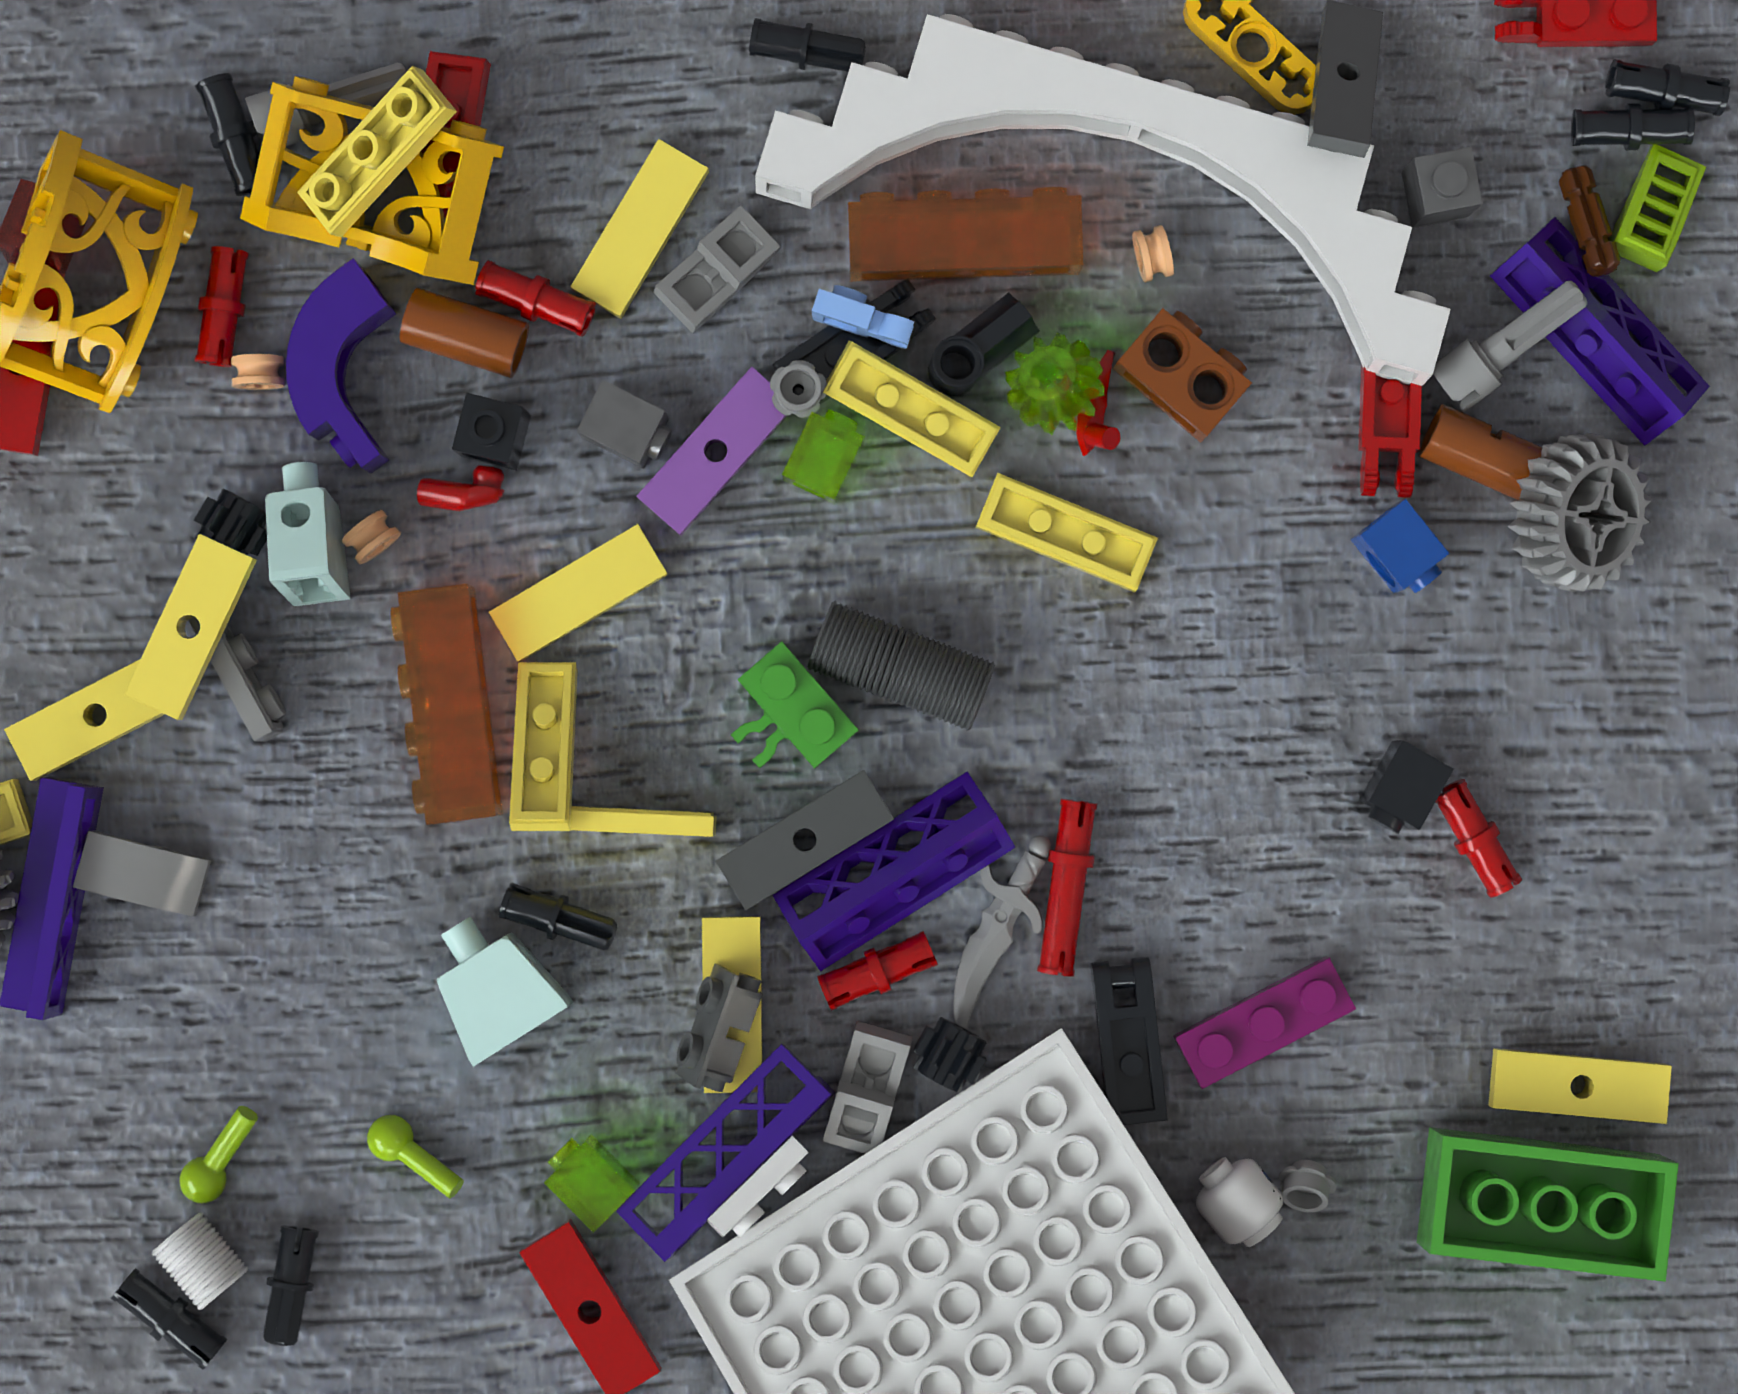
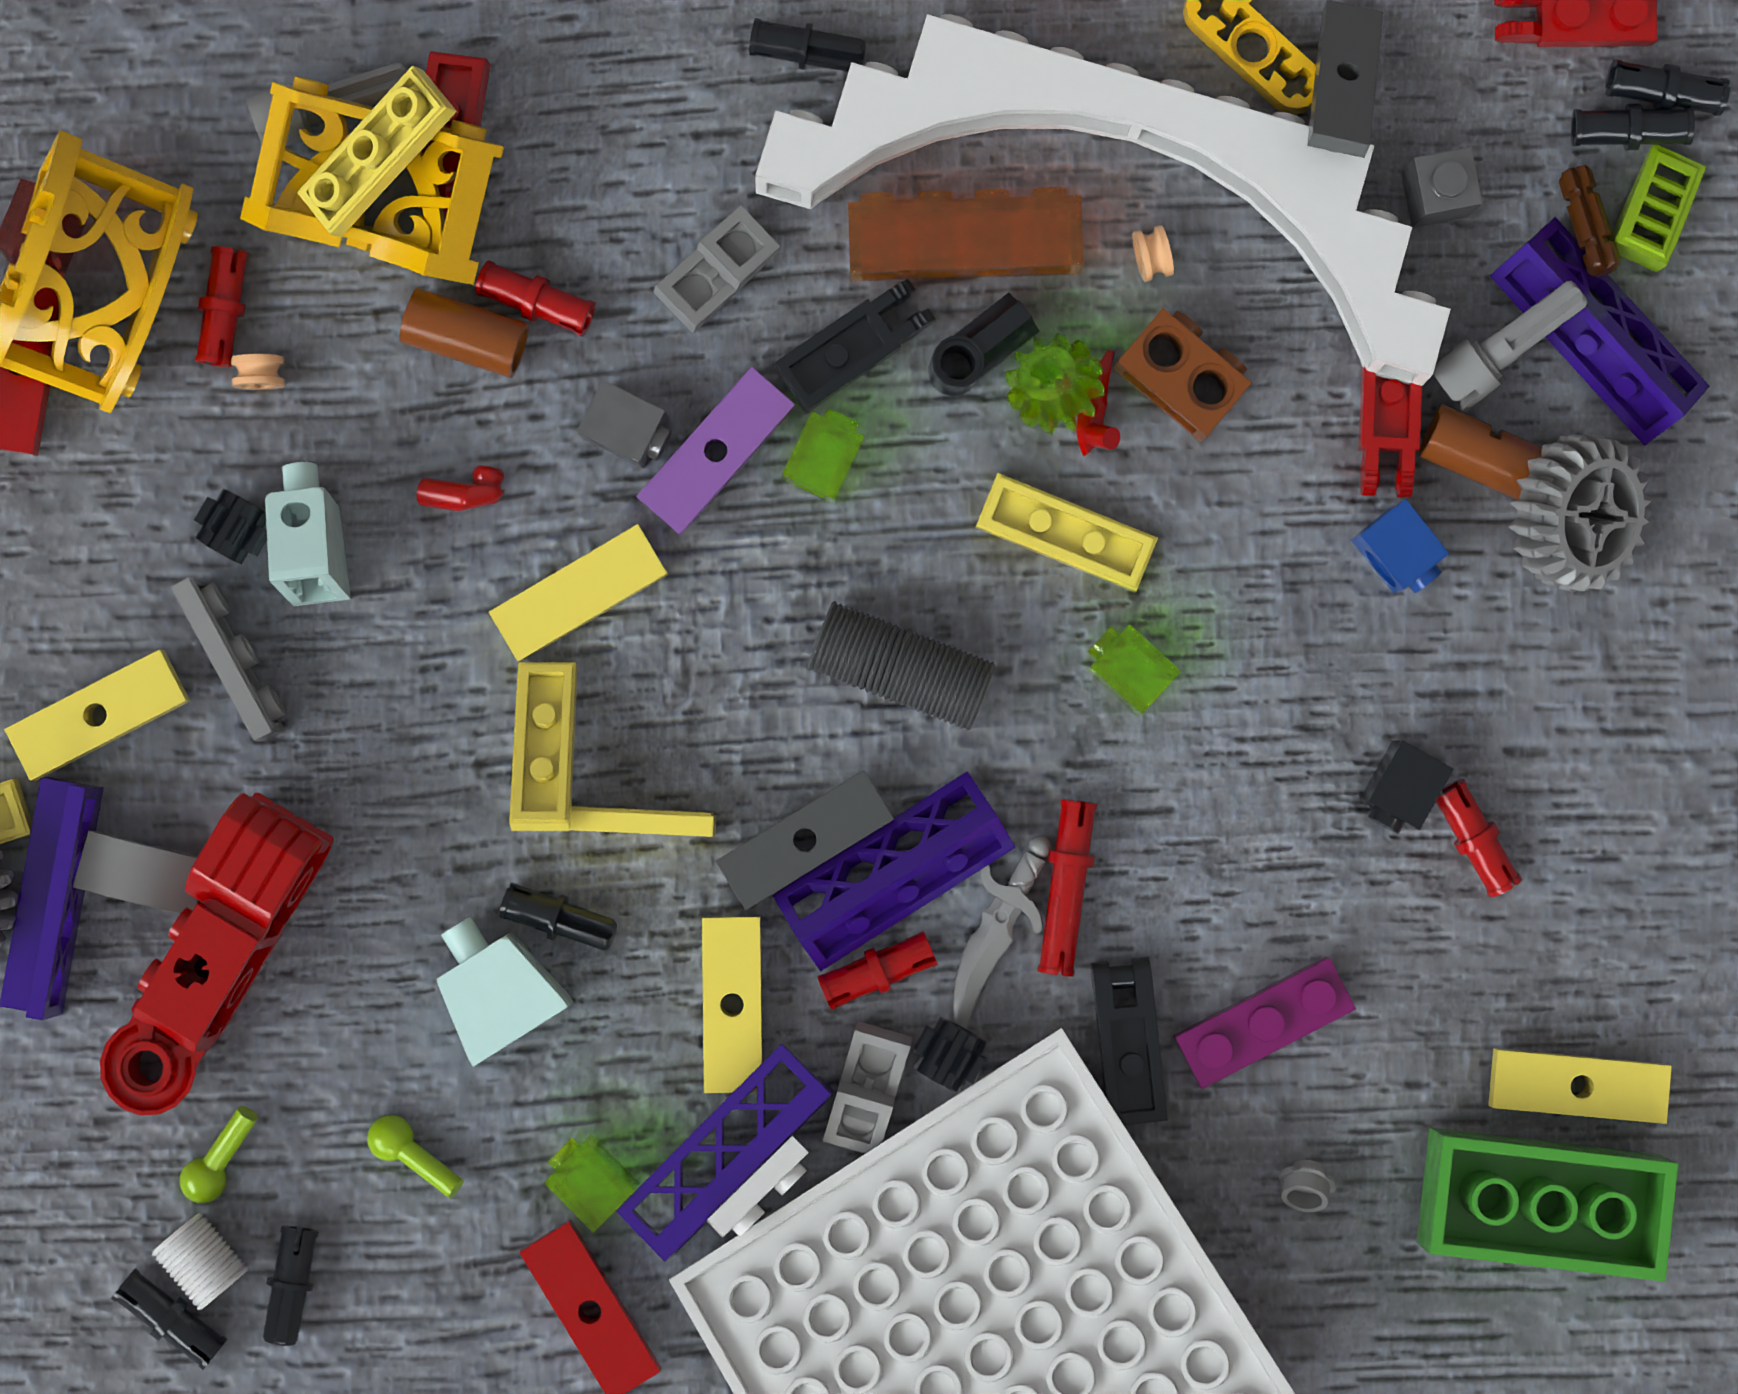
light yellow tile [124,534,257,720] -> none
black pin [195,73,259,196] -> none
dark purple arch [286,258,396,474] -> none
light nougat bush [341,510,401,564] -> none
clear orange brick [391,584,503,825] -> none
black brick [452,392,531,471] -> none
light yellow tile [570,139,709,319] -> none
dark grey hinge [676,963,763,1092] -> none
bright green brick [731,641,859,768] -> none
light grey plate [770,360,827,418] -> none
light blue plate [812,285,914,349] -> none
light yellow tile [823,340,1001,477] -> none
white head [1196,1157,1283,1247] -> none
none -> red brick [100,792,334,1116]
none -> clear neon green brick [1086,624,1181,716]

